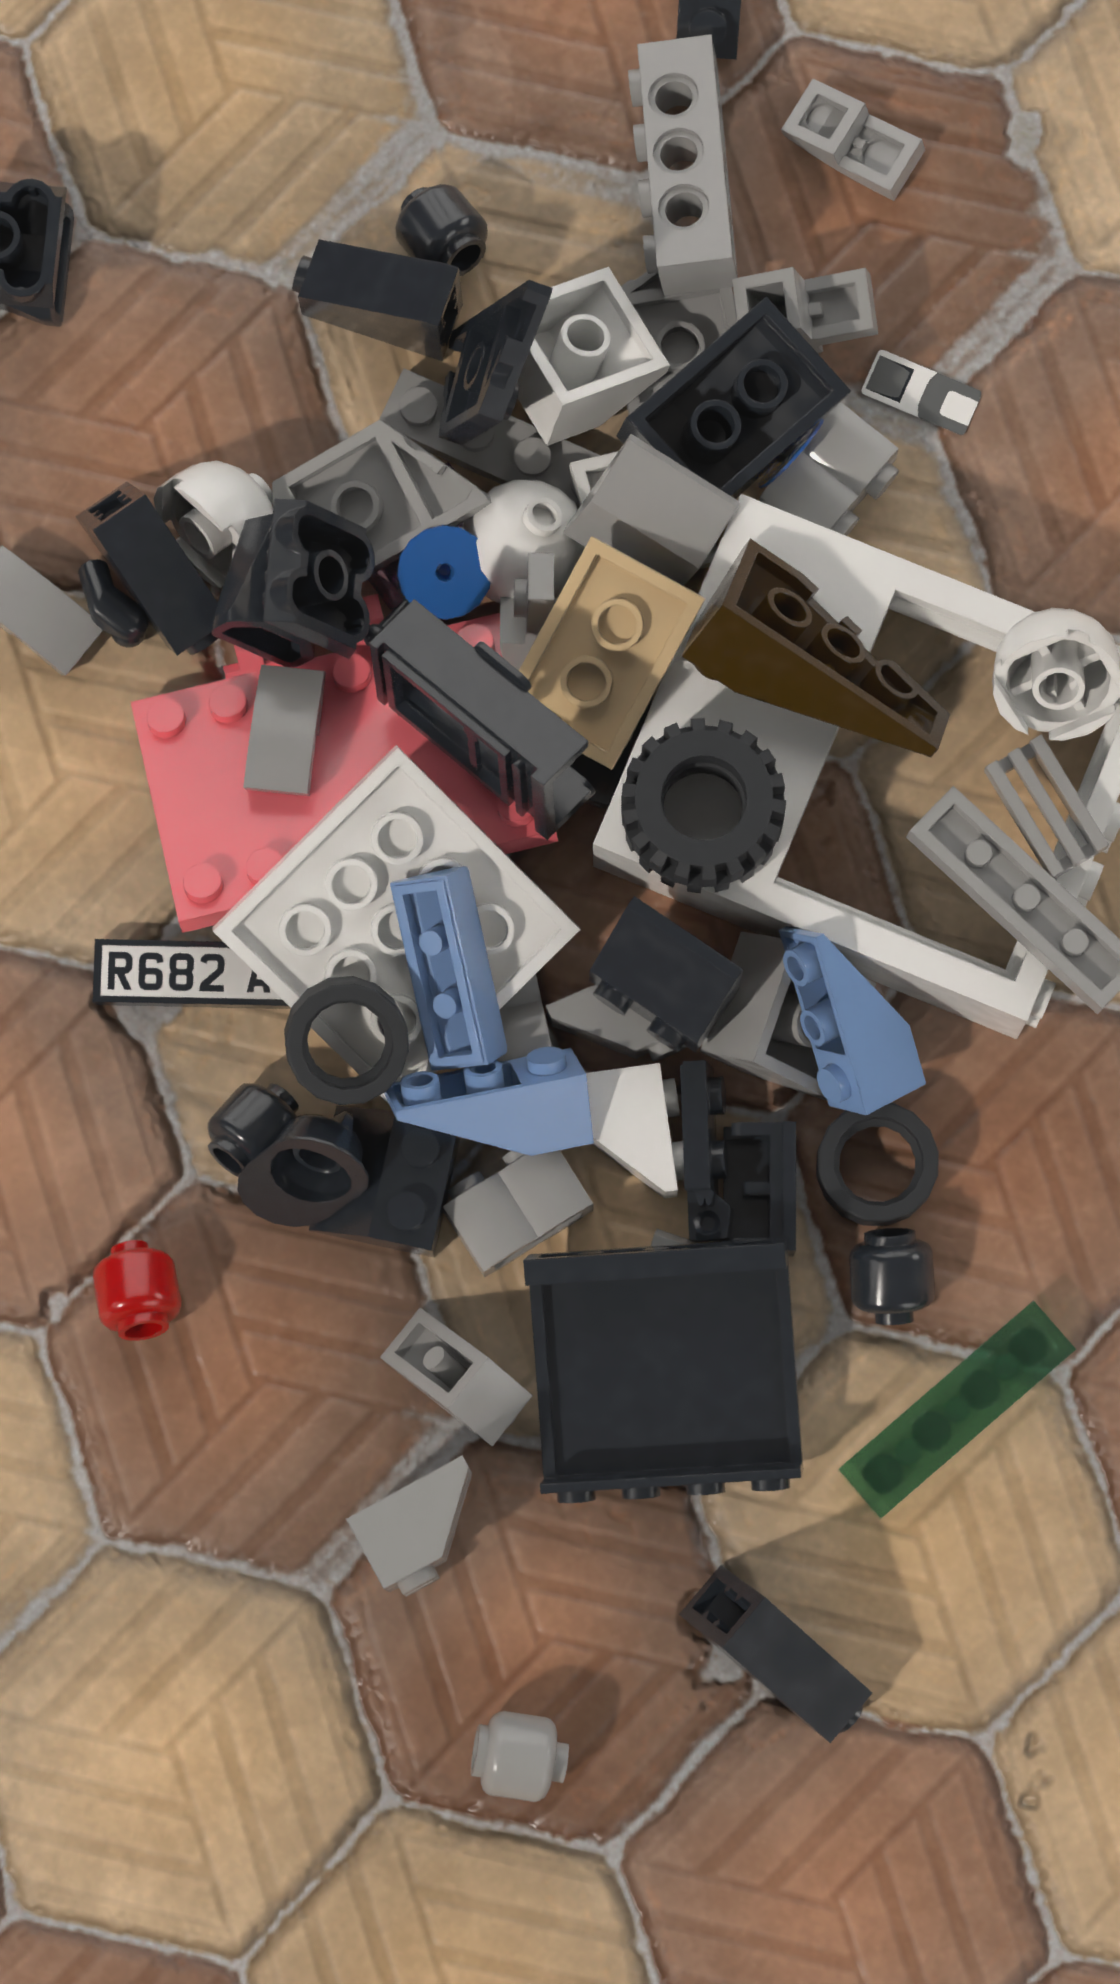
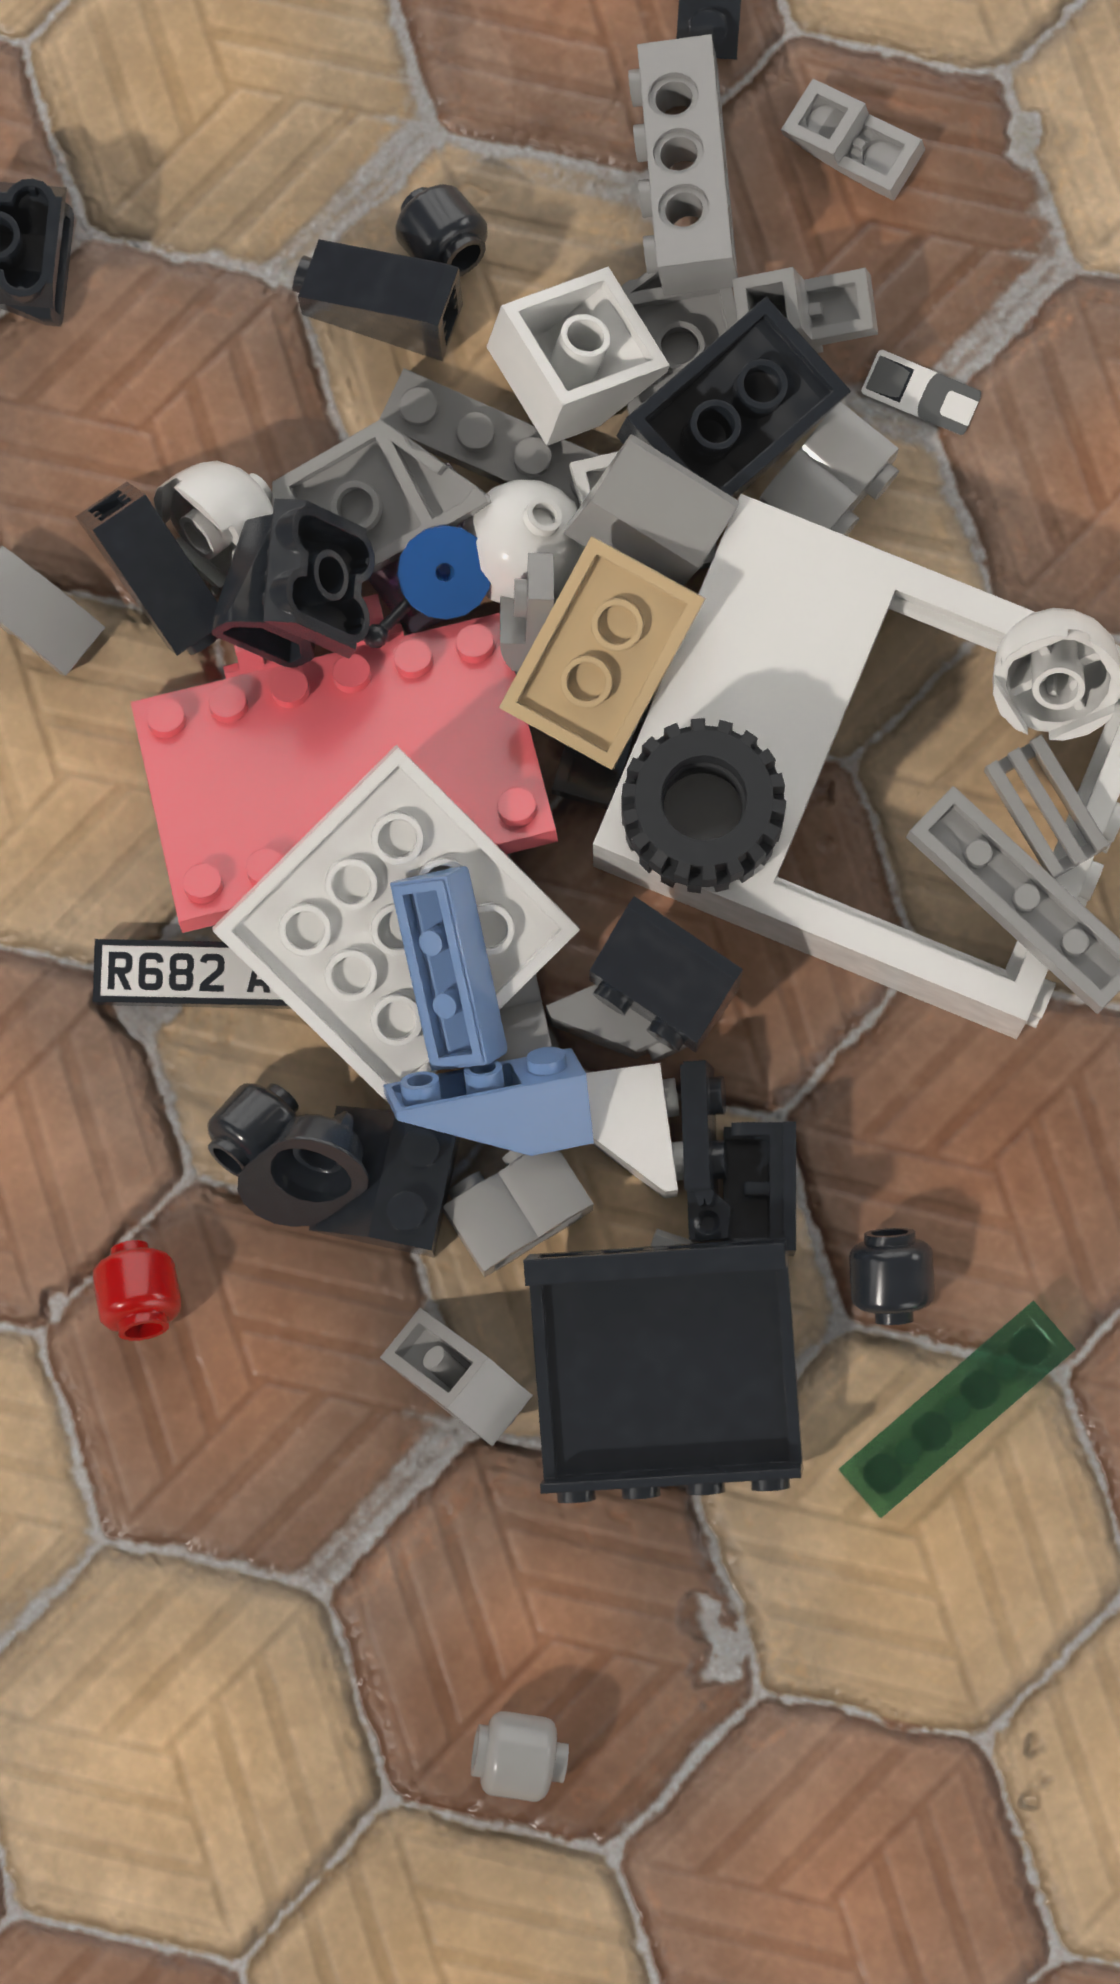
black arm [78,559,148,648] -> none
light grey slope [243,665,326,796] -> none
black tyre [284,976,409,1105] -> none
light grey slope [346,1456,472,1597] -> none
black piece [370,599,595,840] -> none
black wing [439,280,553,445] -> none
black slope [679,1565,872,1743] -> none
dark brown wedge [681,538,950,757] -> none
light grey slope [700,932,876,1101] -> none
blue piece [759,418,824,489] -> none
medium blue slope [779,926,926,1115] -> none
black tyre [816,1102,939,1226] -> none

